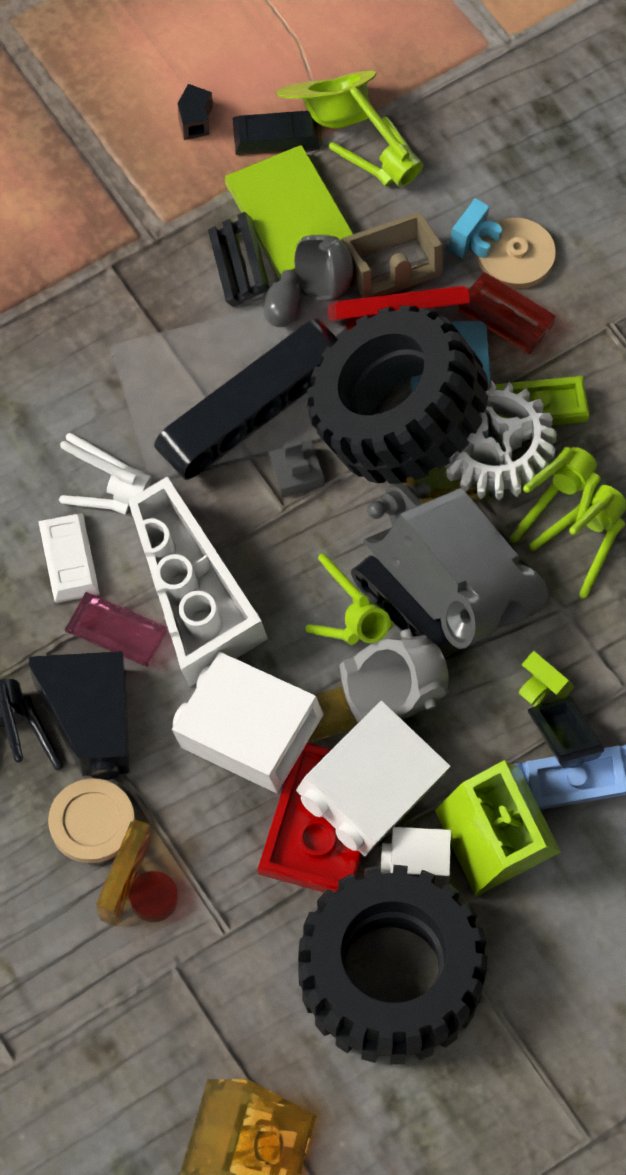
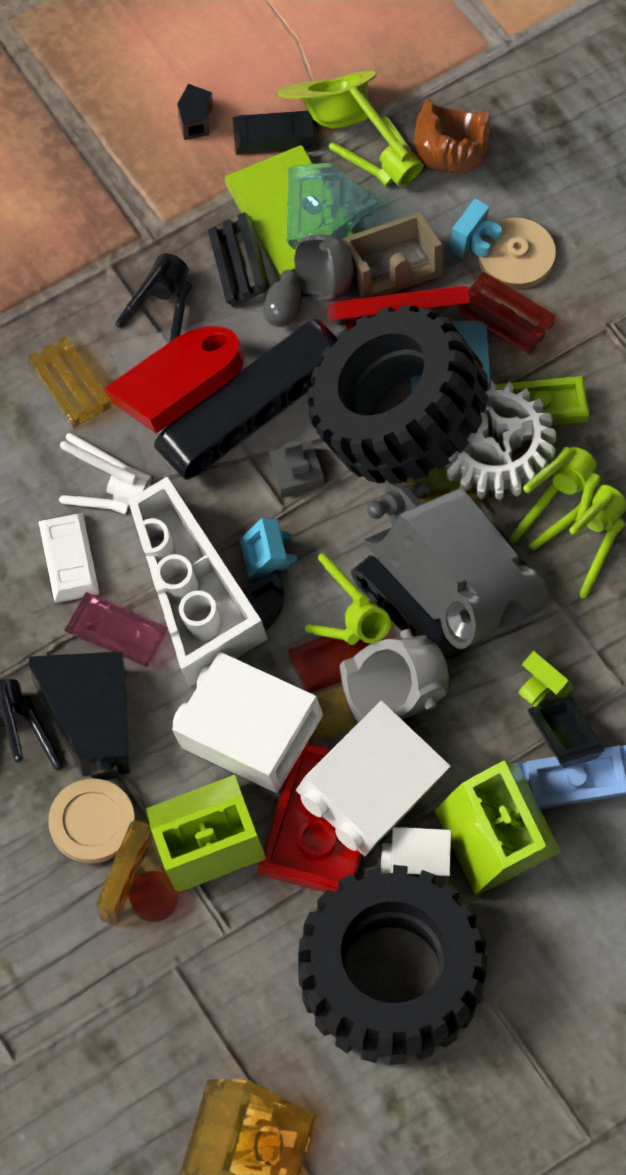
none -> clear yellow tile [28,335,111,429]
none -> red tile [104,326,245,434]
none -> black plant [116,253,192,341]
none -> lime slope [146,774,266,893]
none -> medium azure tile [240,518,297,580]
none -> black tile [241,570,284,631]
none -> clear light blue slope [286,163,380,249]
none -> clear red tile [288,628,384,693]
none -> dark orange hair [414,100,492,175]

